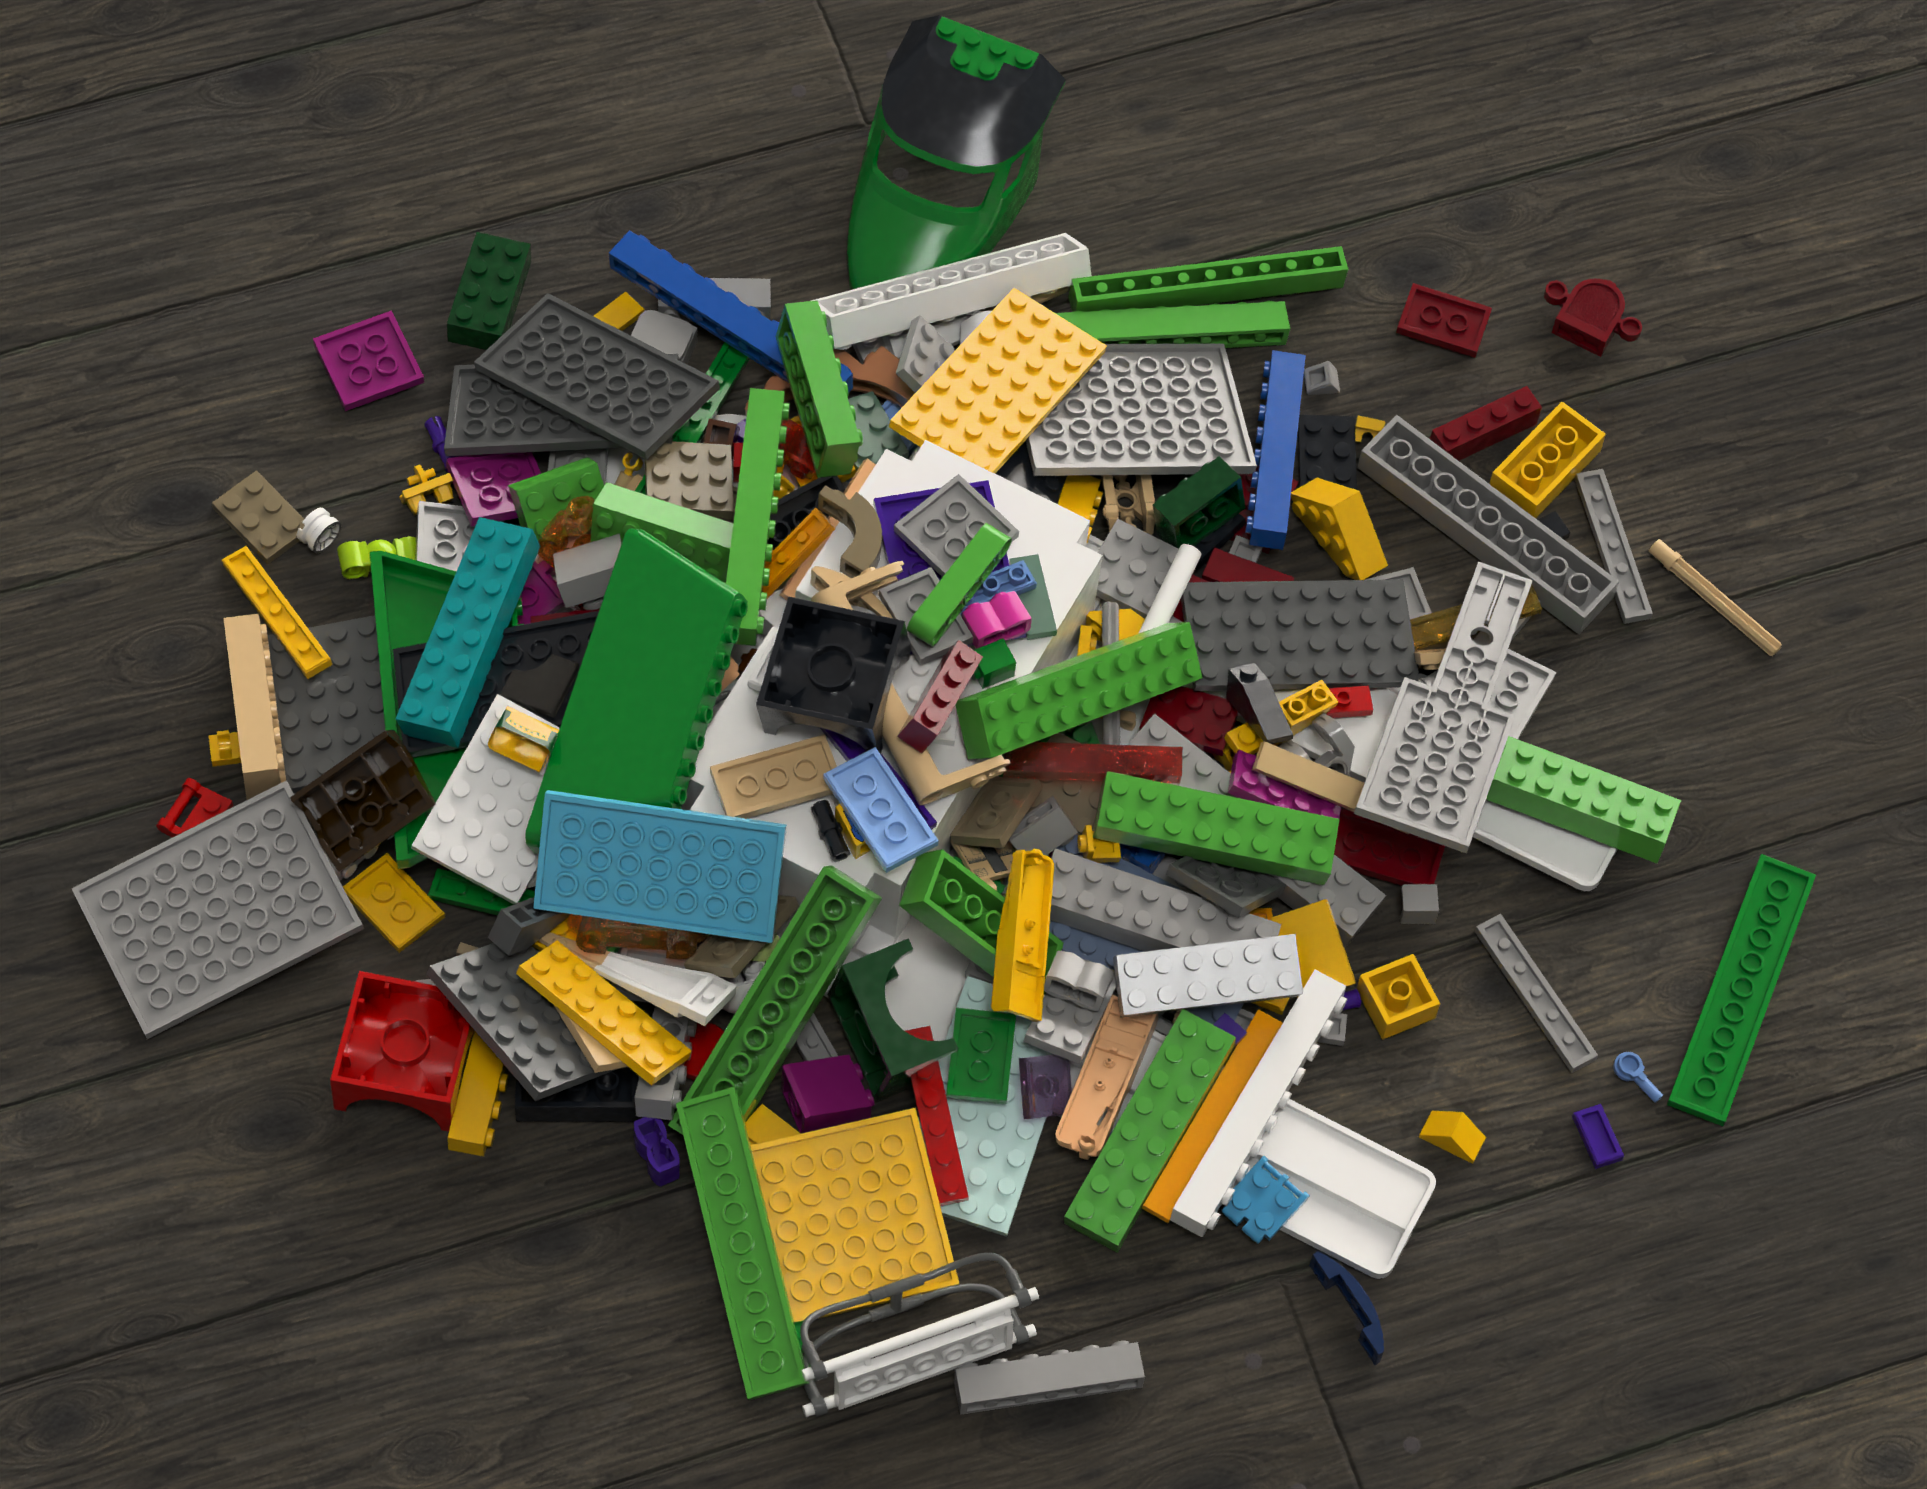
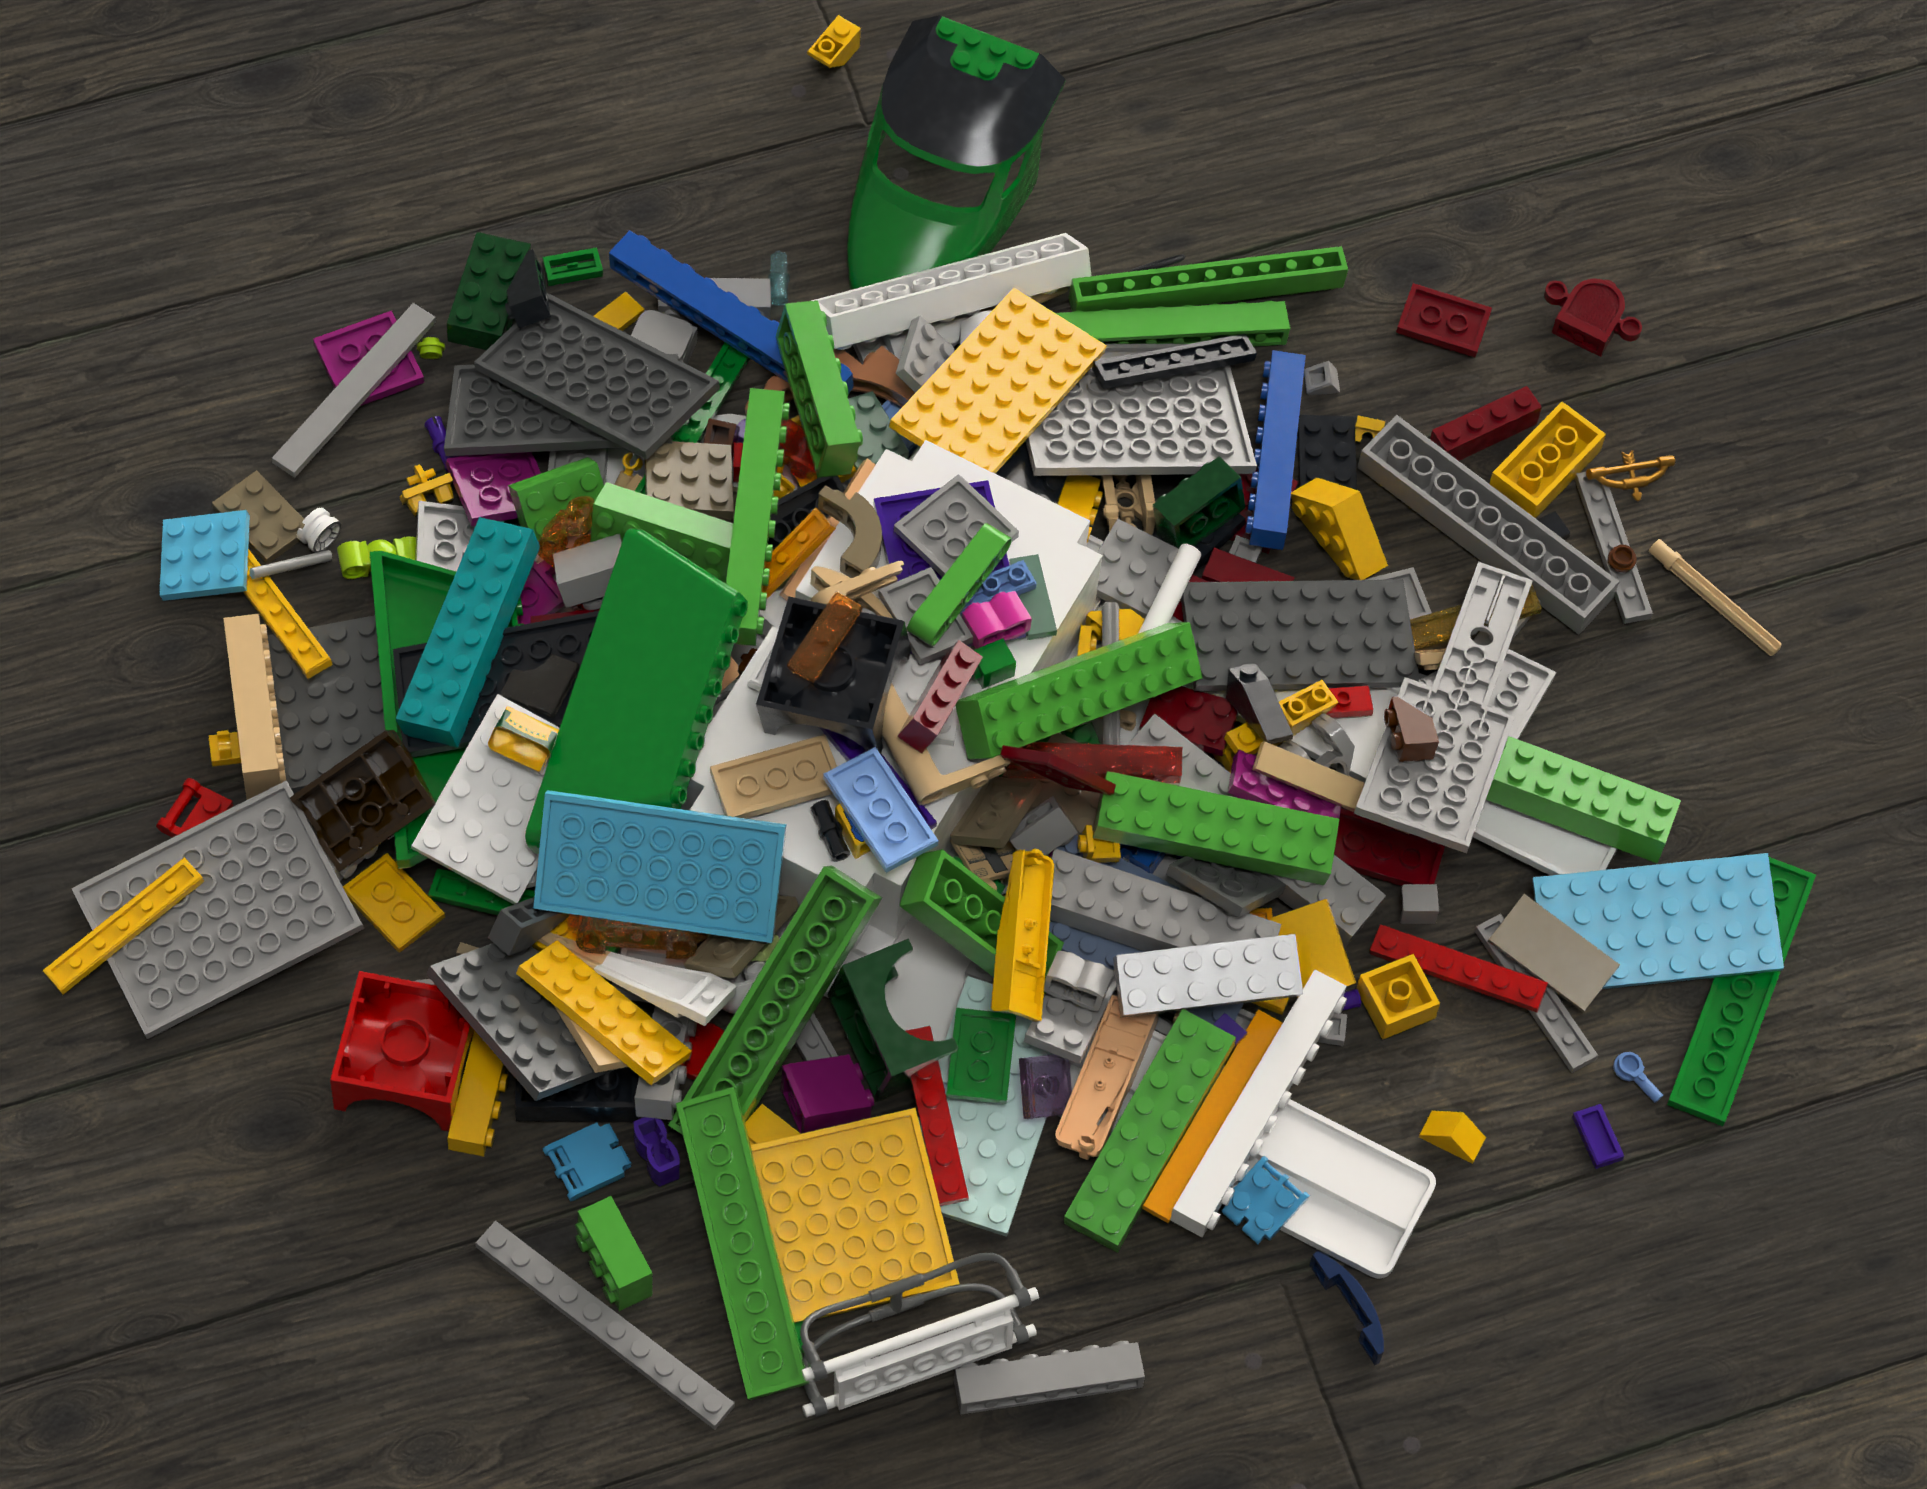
none -> yellow tile [43,857,205,995]
none -> medium azure plate [160,510,250,601]
none -> light grey bar [249,550,332,579]
none -> light grey tile [272,303,436,478]
none -> lime plate [417,337,445,359]
none -> light grey plate [476,1220,735,1430]
none -> black slope [505,249,551,328]
none -> green tile [542,247,603,286]
none -> dark azure plate [543,1122,631,1201]
none -> bright green brick [575,1196,653,1311]
none -> clear light blue axle [768,251,790,306]
none -> clear orange plate [787,591,863,683]
none -> yellow slope [807,15,861,68]
none -> dark red tile [1000,745,1116,795]
none -> black plate [1092,333,1257,389]
none -> black piece [1130,254,1185,272]
none -> red plate [1370,924,1548,1013]
none -> slope [1384,696,1439,762]
none -> dark tan tile [1488,894,1620,1013]
none -> medium azure plate [1532,853,1784,994]
none -> pearl gold piece [1586,450,1675,502]
none -> reddish brown plate [1608,545,1637,572]

